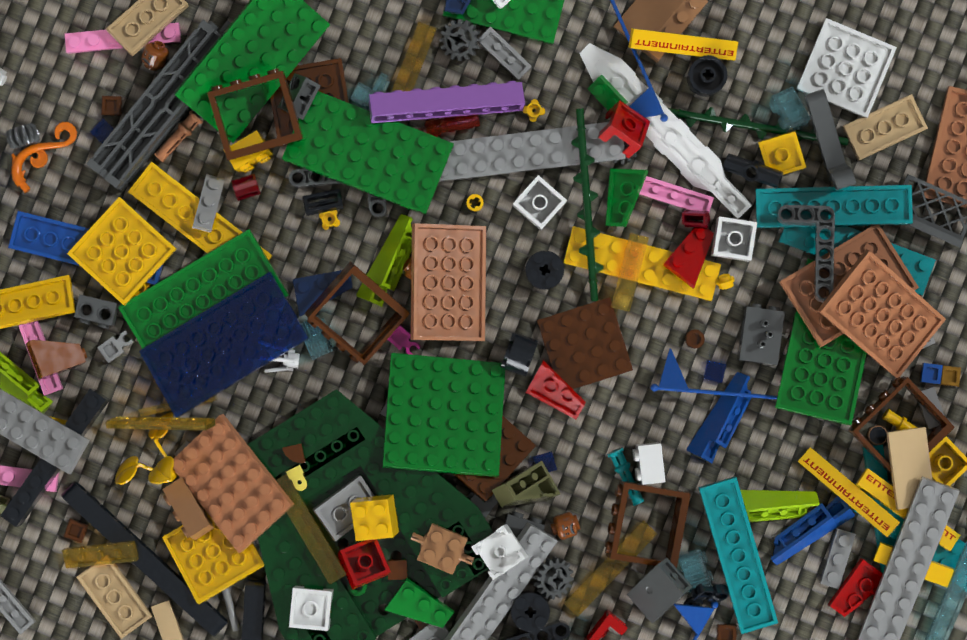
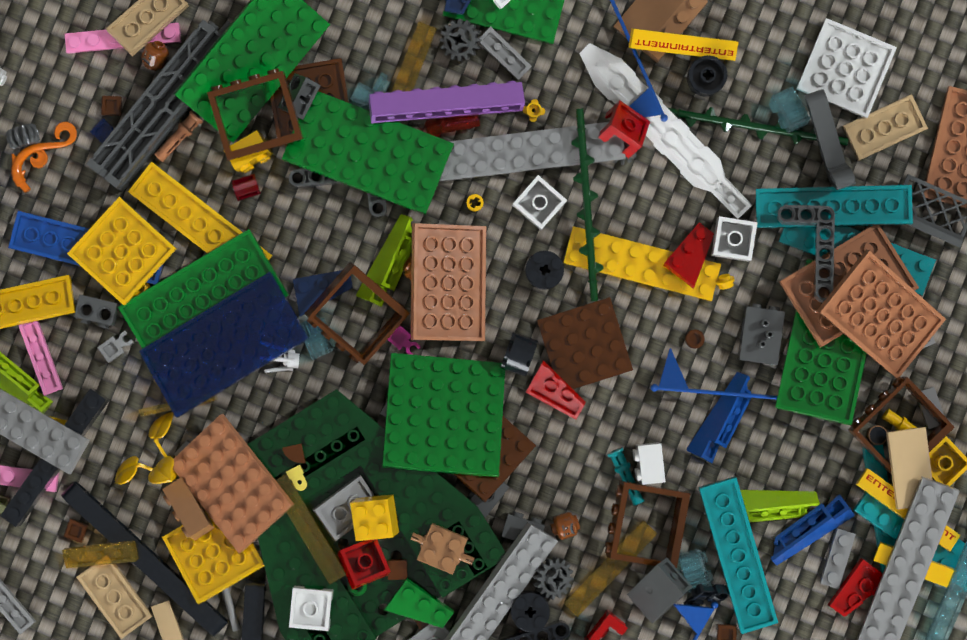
dark orange slope [26,340,87,380] -> none
clear yellow tile [106,416,216,430] -> none
light grey plate [192,174,225,233] -> none
black tile [302,188,344,216] -> none
yellow plate [319,210,340,230] -> none
white panel [471,524,528,580] -> none
olive wedge [492,461,560,507] -> none
clear blue tile [533,451,557,472] -> none
green plate [587,75,628,111] -> none
green wing [605,169,648,227] -> none
clear yellow tile [611,233,649,312] -> none
bright pink plate [639,176,714,212] -> none
dark red piece [682,210,710,228] -> none
clear blue tile [703,360,727,383] -> none
black piece [723,153,783,188] -> none
yellow plate [758,131,806,175] -> none
yellow tile [798,447,900,537] -> none
blue plate [920,363,943,384] -> none
pearl gold tile [939,366,961,387] -> none

